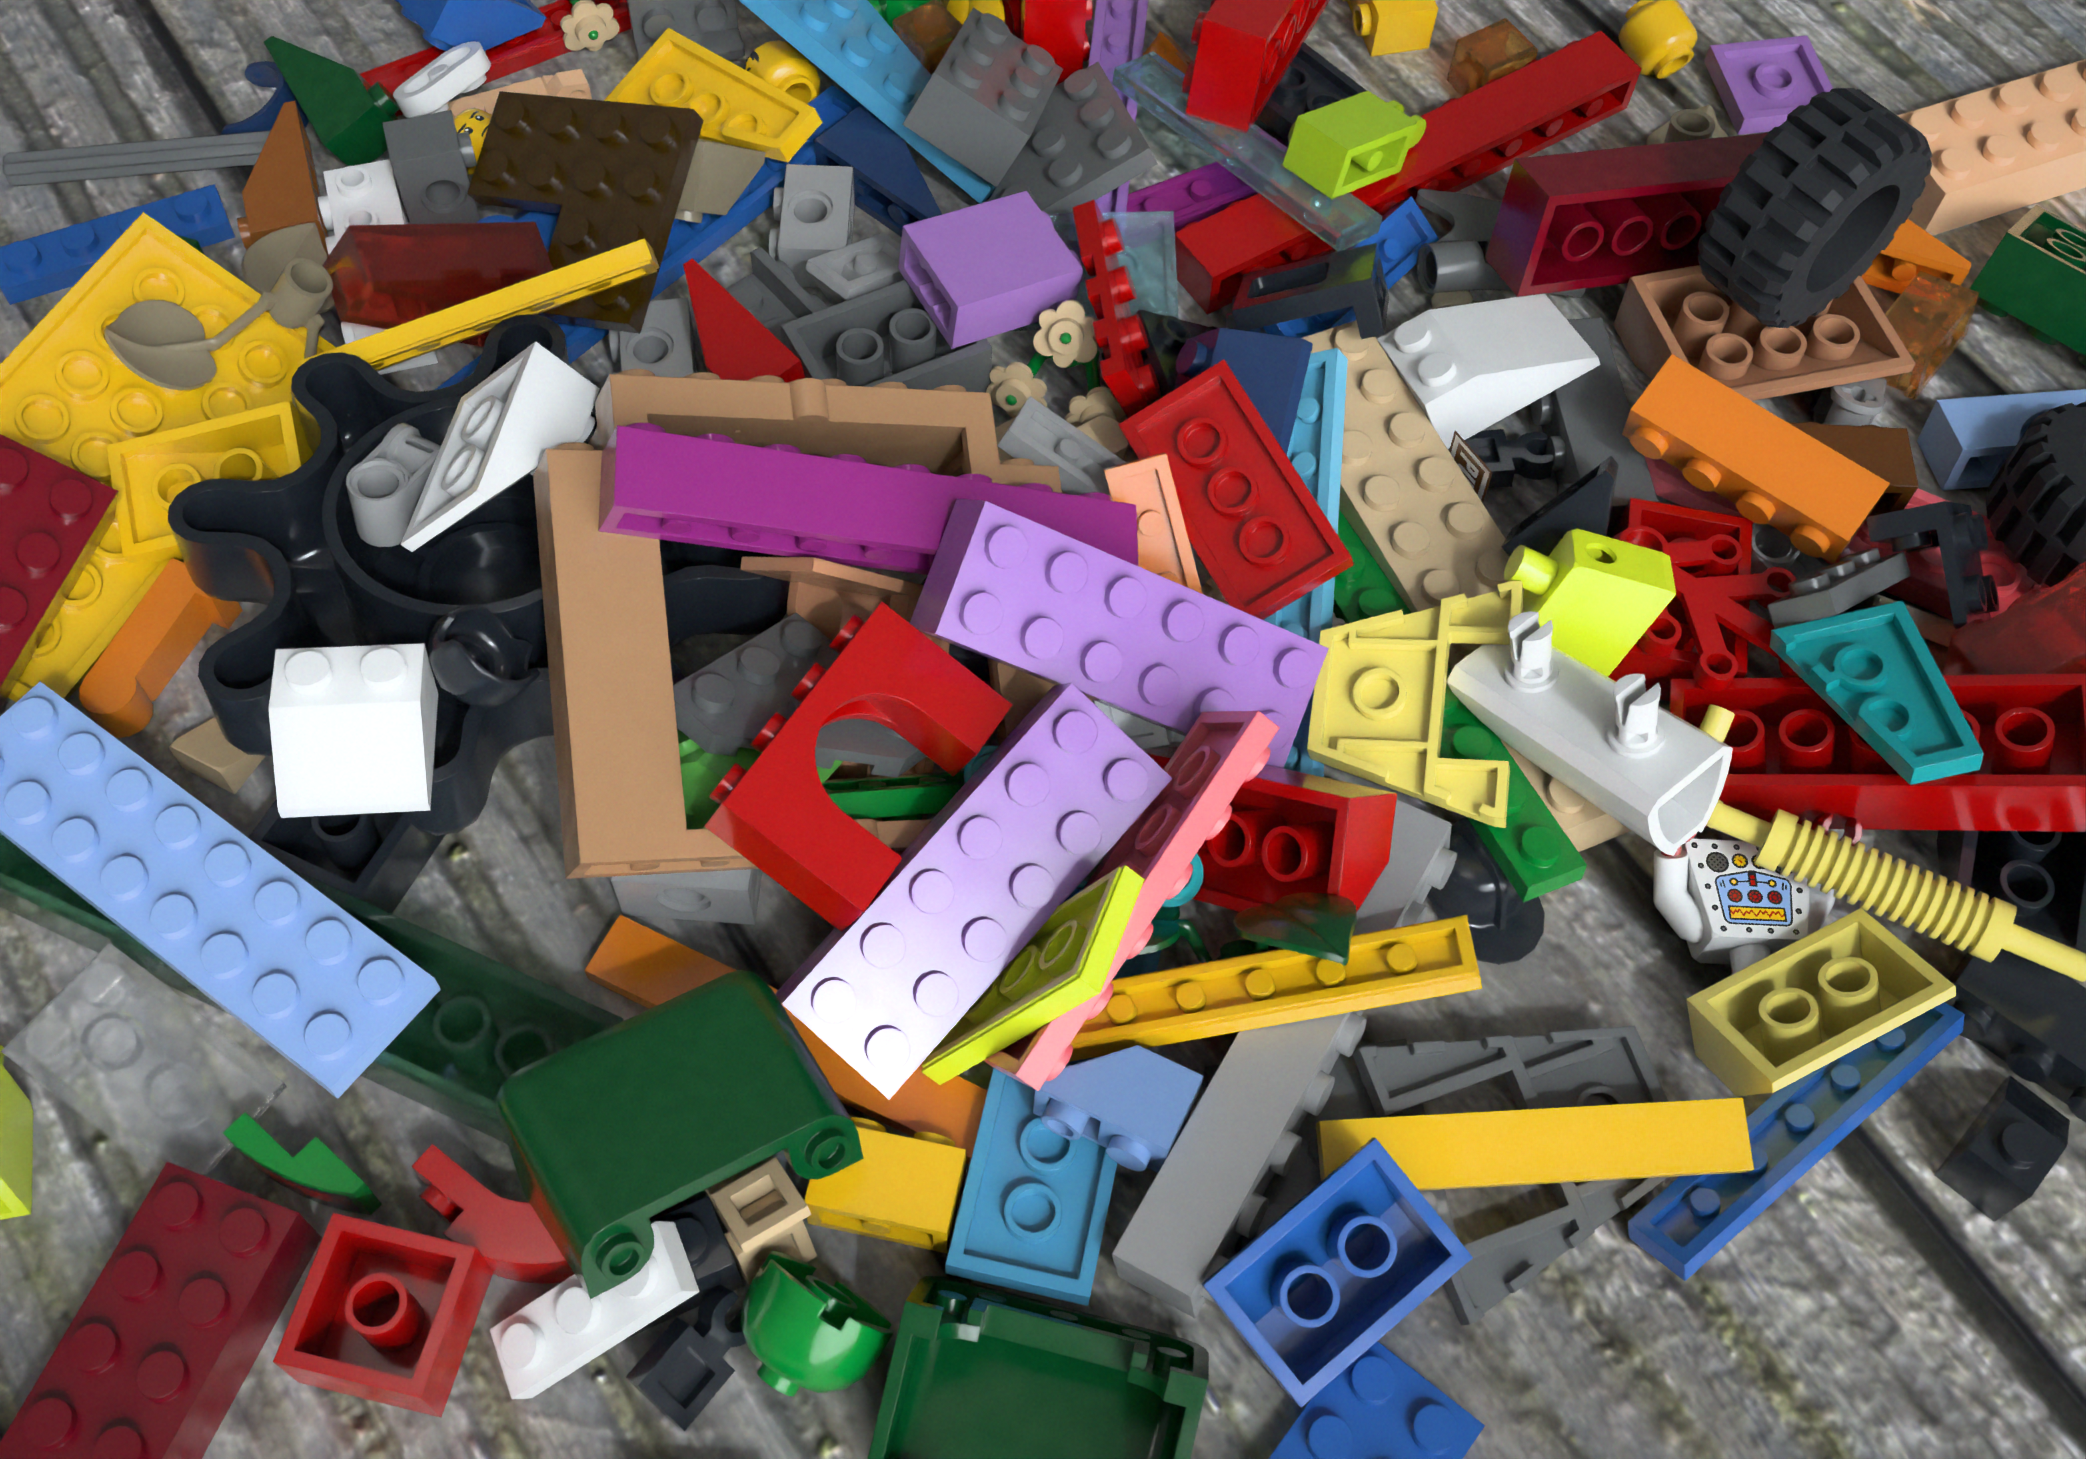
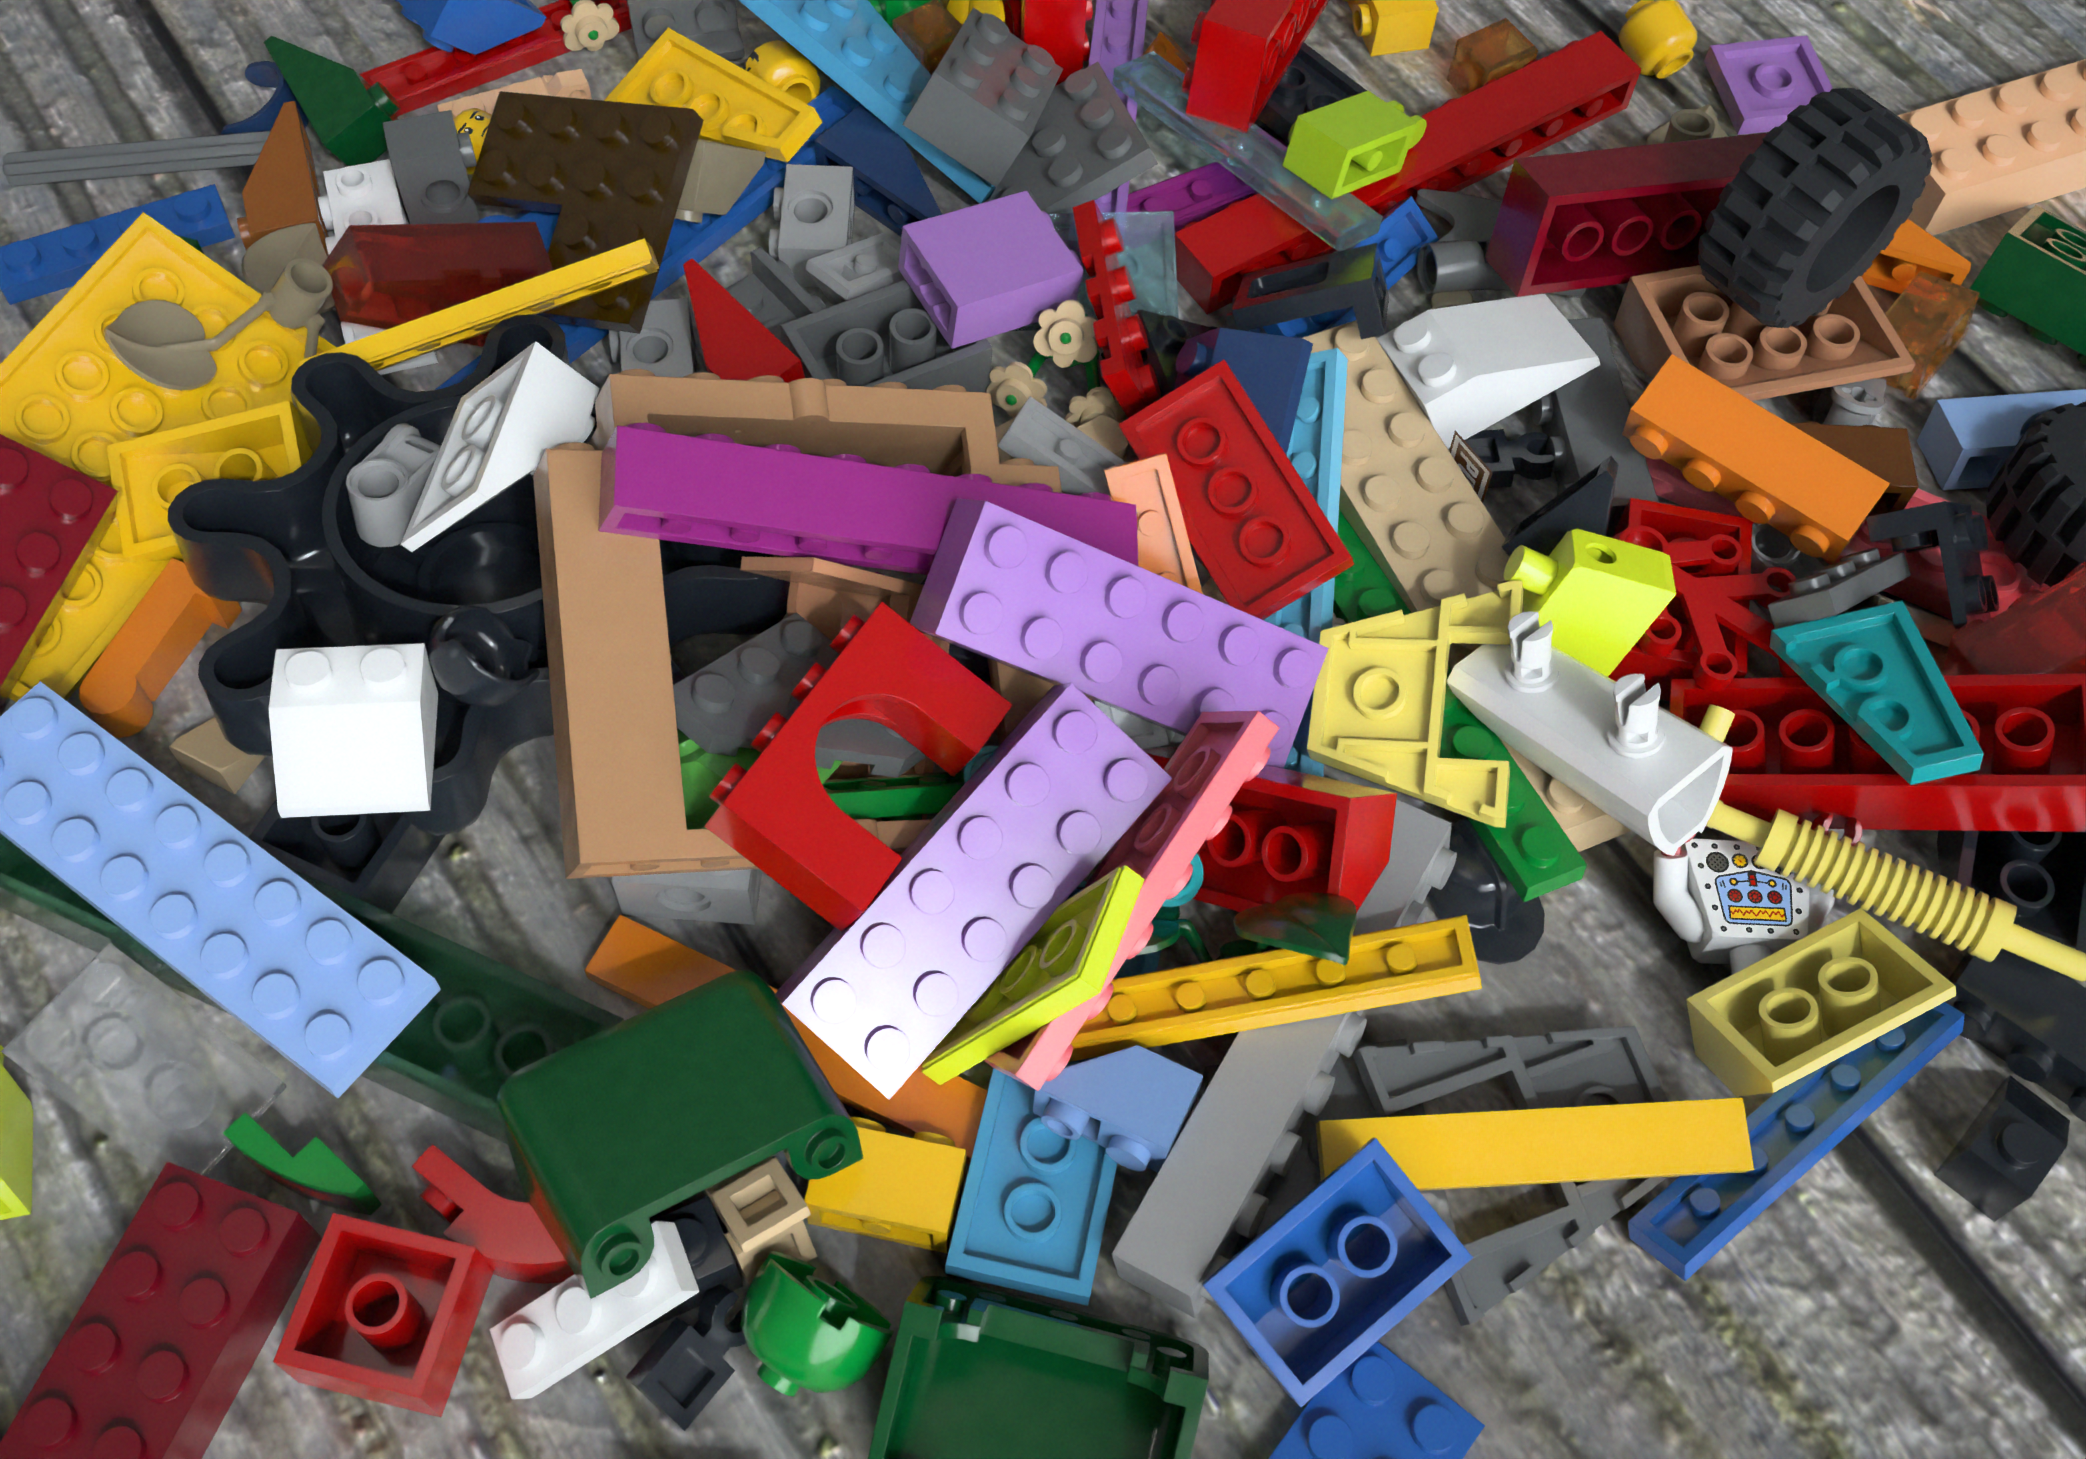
white plate [393,41,491,118] -> none

